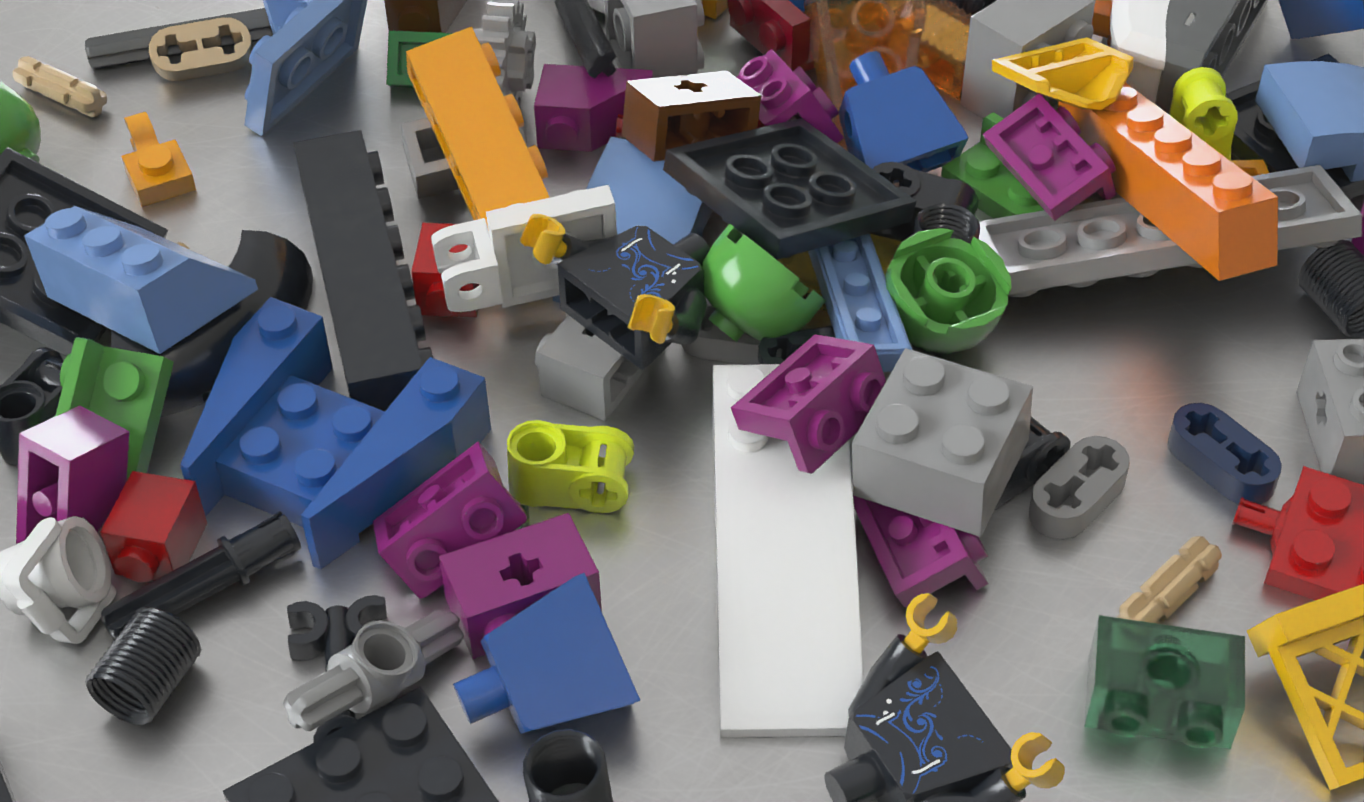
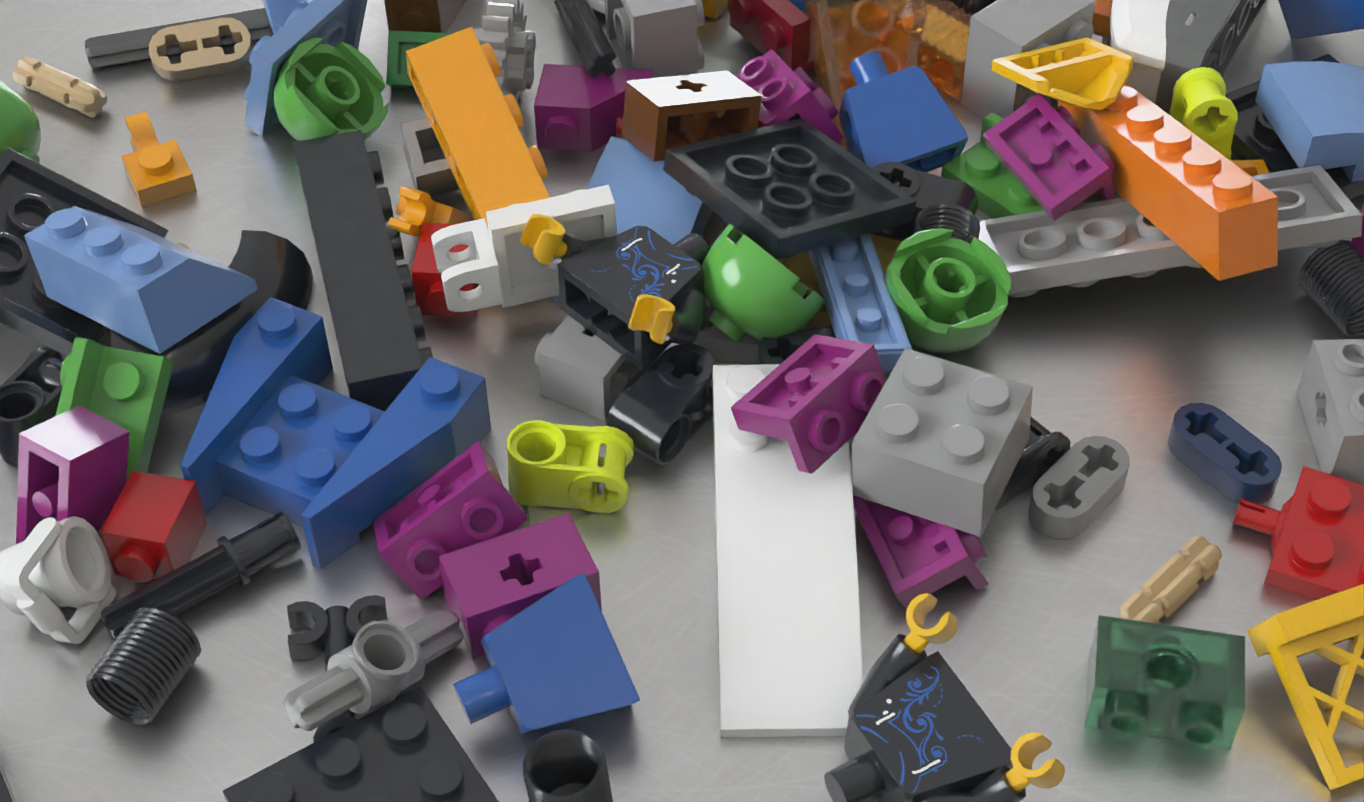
none -> bright green cylinder [274,37,389,141]
none -> light orange plate [388,186,473,236]
none -> black piece [606,343,715,466]

